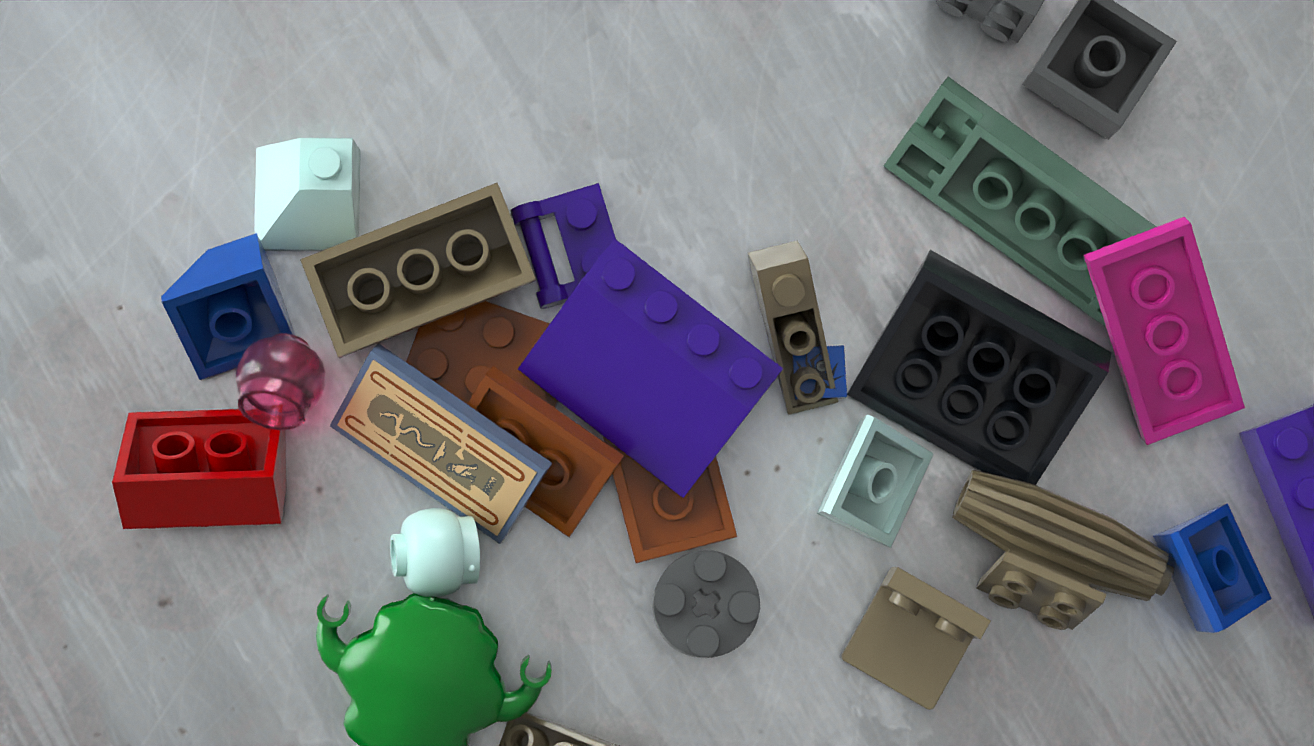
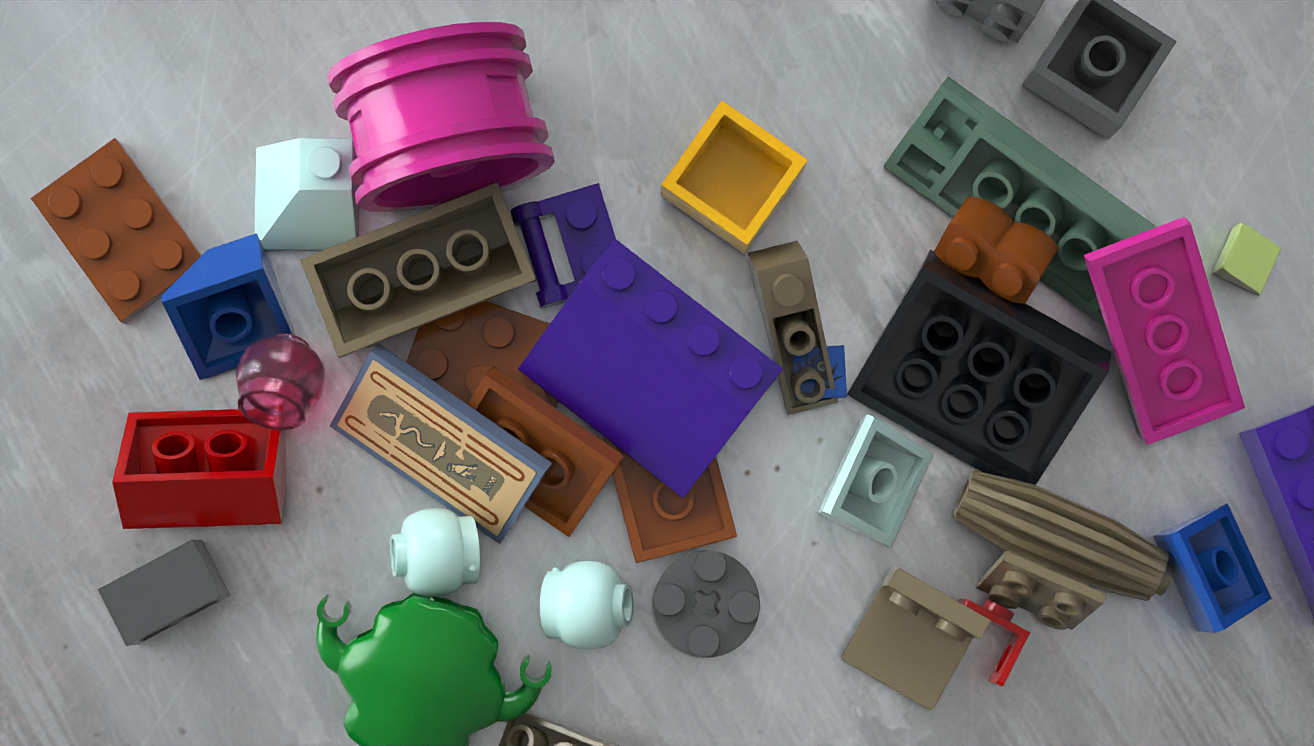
none -> dark orange plate [31,138,202,324]
none -> dark grey panel [97,539,231,646]
none -> dark pink wheel [327,22,555,212]
none -> light aqua piece [540,561,633,650]
none -> yellow piece [661,100,808,254]
none -> dark orange brick [934,196,1059,304]
none -> red bracket [958,599,1030,687]
none -> yellowish green slope [1212,223,1281,295]

